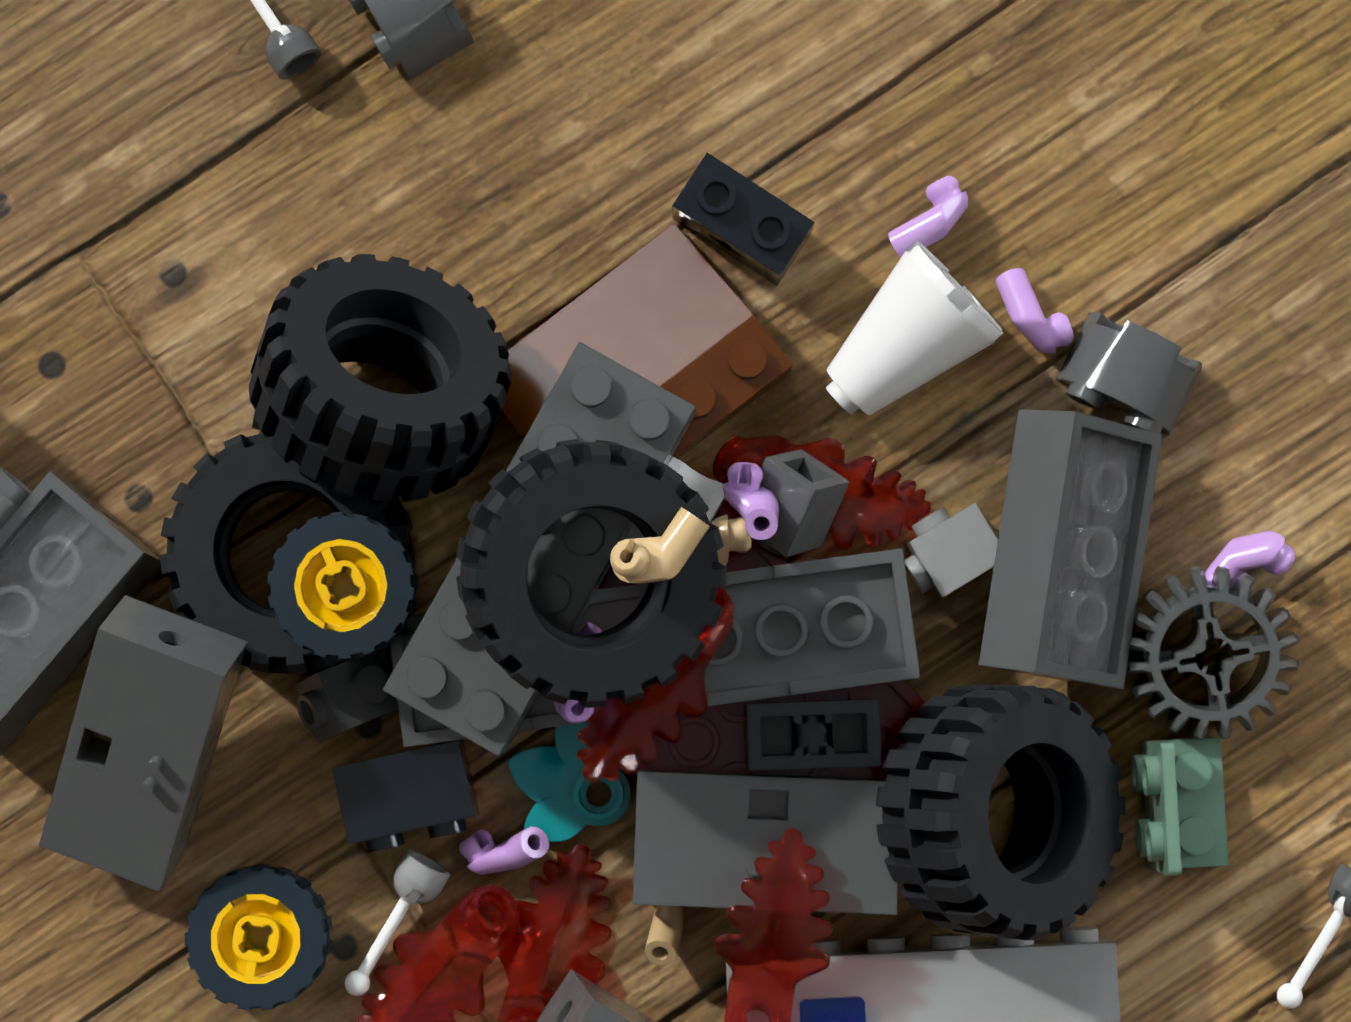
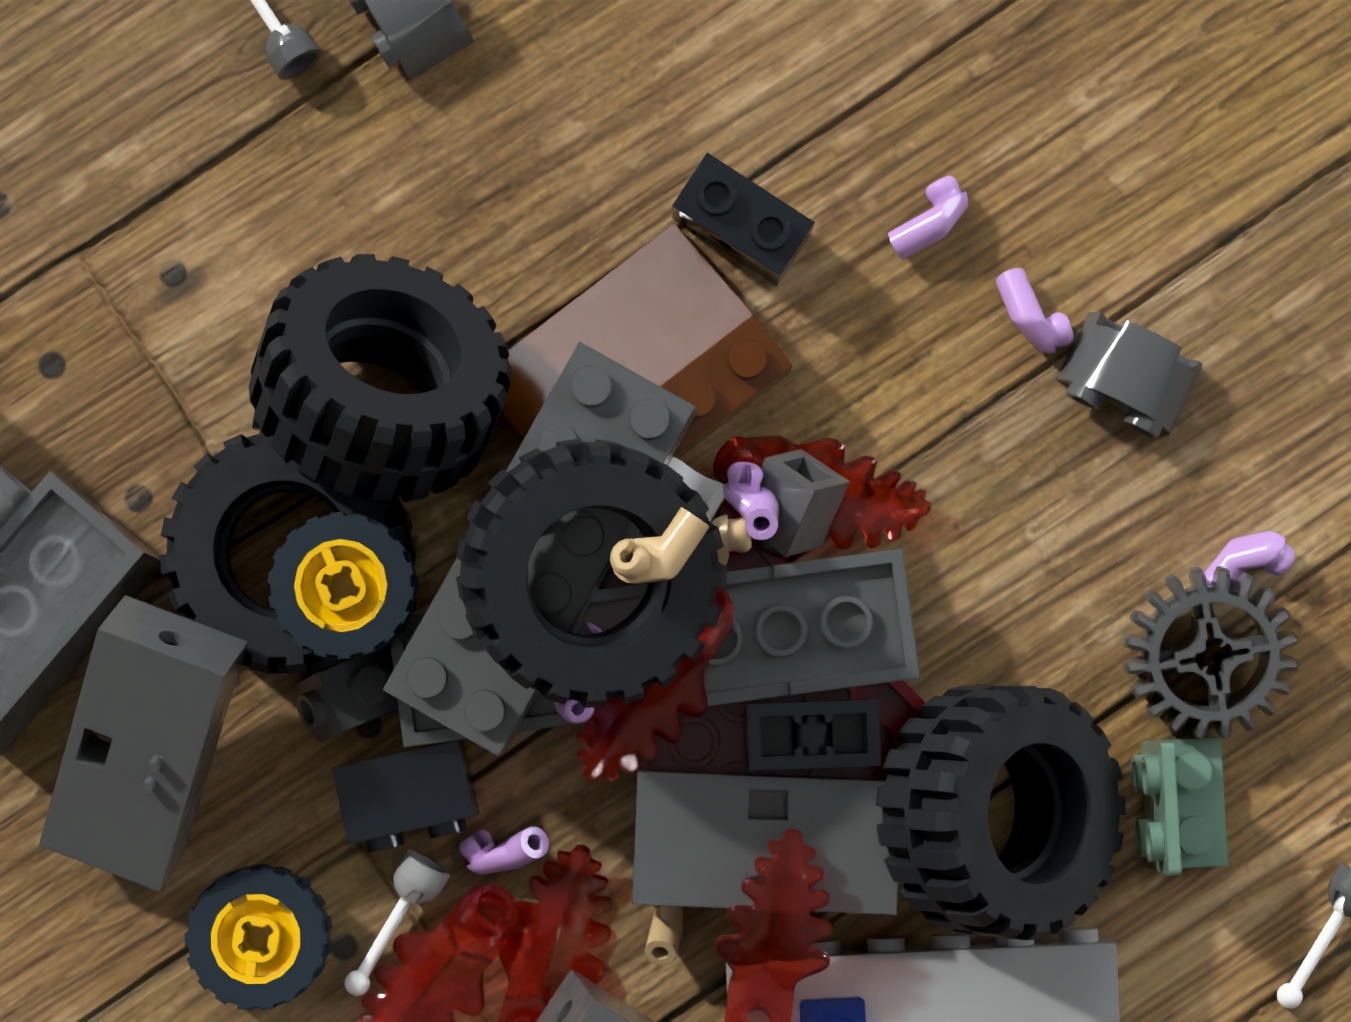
teal plate [508,723,631,842] -> none
white cone [826,241,1003,416] -> none
light grey brick [904,502,998,599] -> none
dark grey brick [978,409,1163,689] -> none

